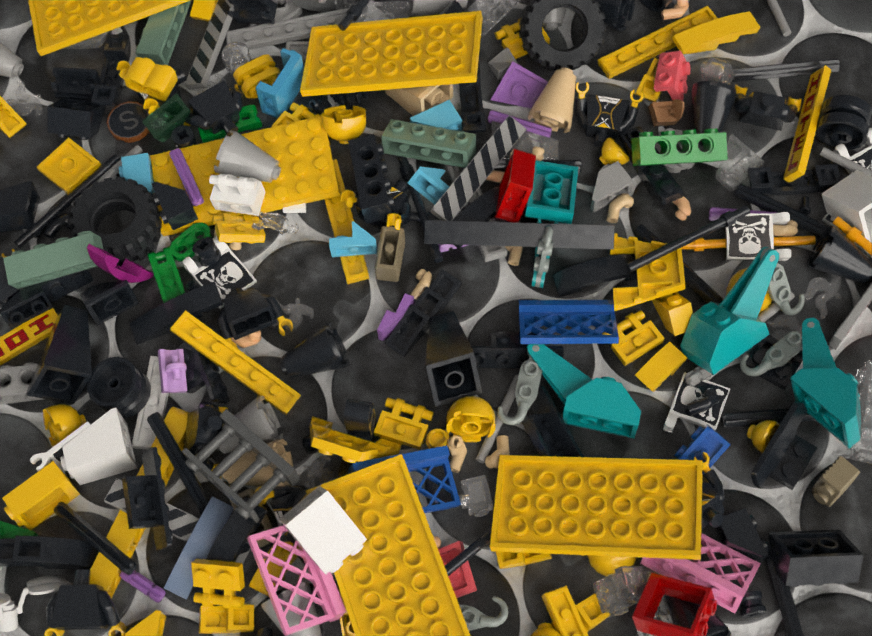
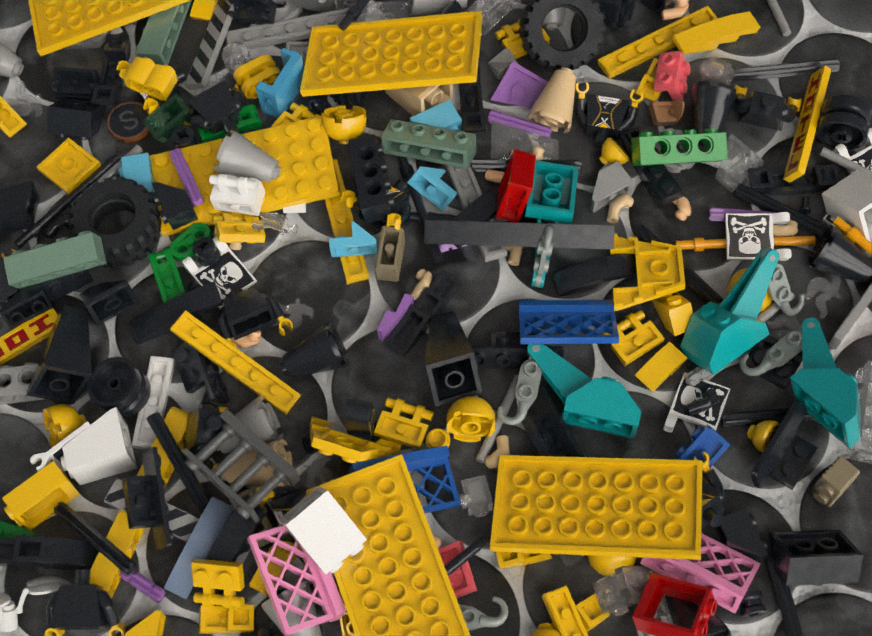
magenta slope [87,244,154,283] -> none
lavender hips [158,349,187,393] -> none
tile [430,115,526,221] -> none
tan arm [448,435,467,473] -> none
black bar [626,205,750,273] -> none

